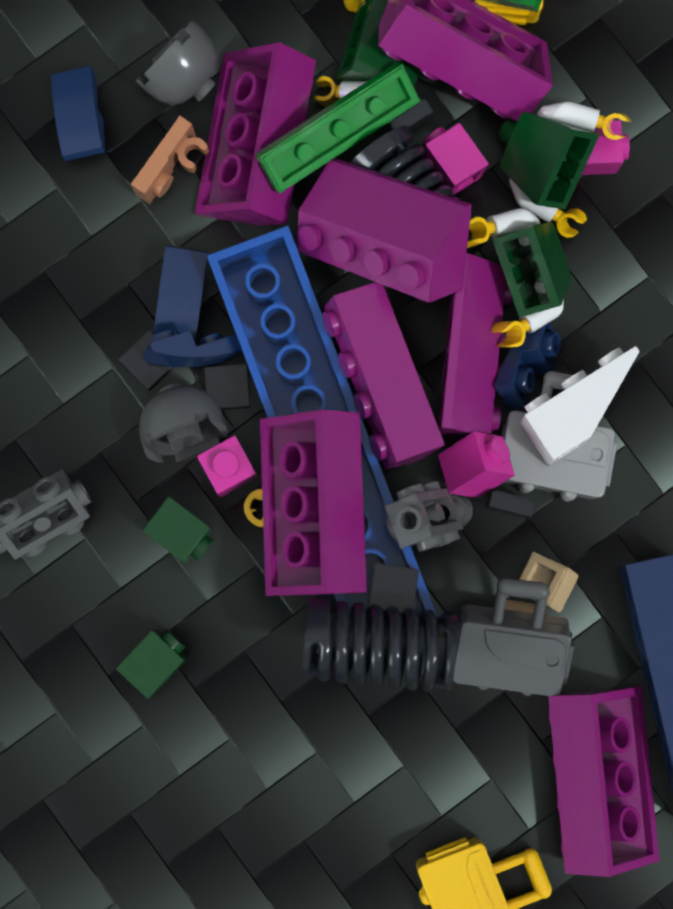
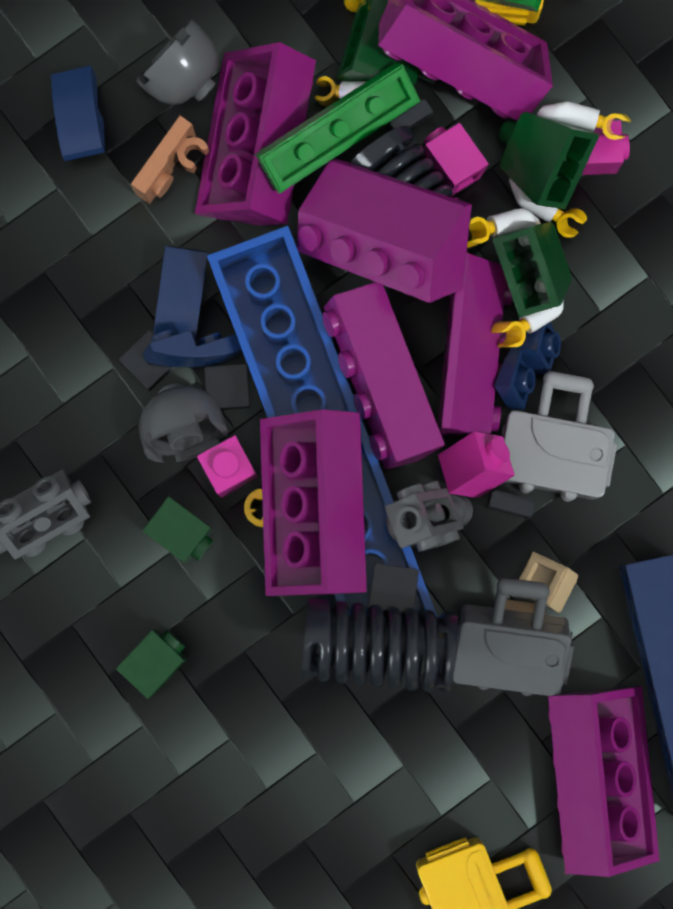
white slope [520,346,640,466] -> none

